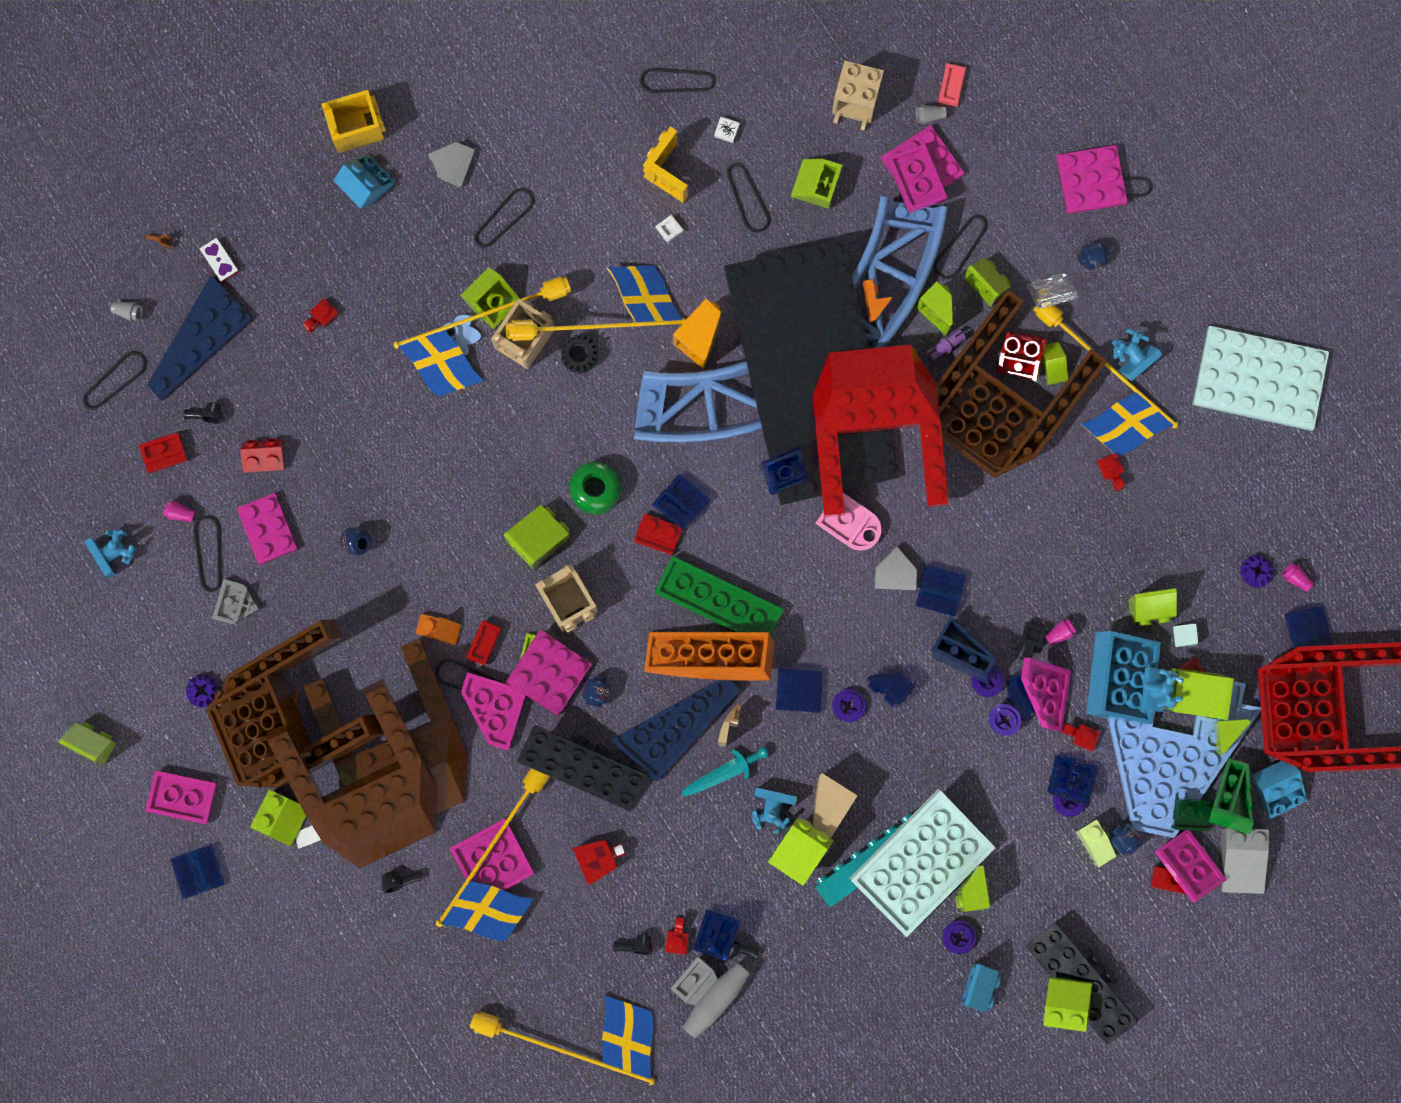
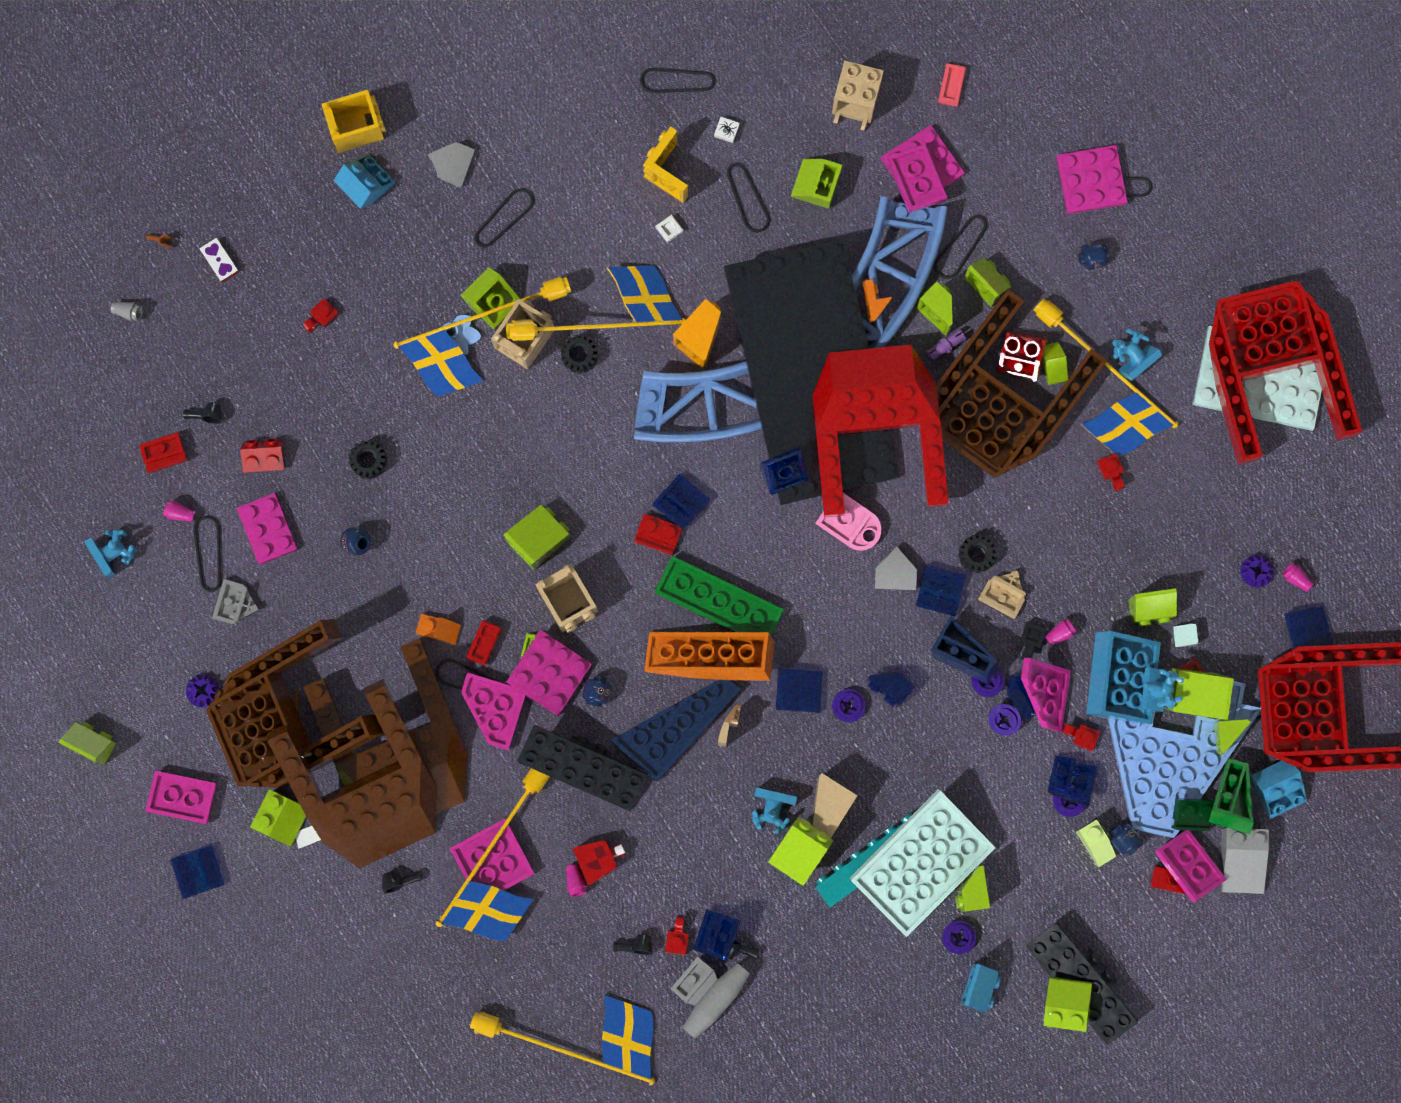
black piece [83,352,146,410] -> none
dark blue wing [147,275,252,401] -> none
green piece [567,462,624,515] -> none
teal sword [682,747,769,796] -> none
light grey cone [915,105,946,125] -> none
clear plate [1026,274,1078,309] -> none
none -> black tyre [348,440,387,479]
none -> dark pink cone [566,864,587,897]
none -> black tyre [958,534,997,573]
none -> tan slope [978,571,1026,619]
none -> red wedge [1209,281,1362,465]

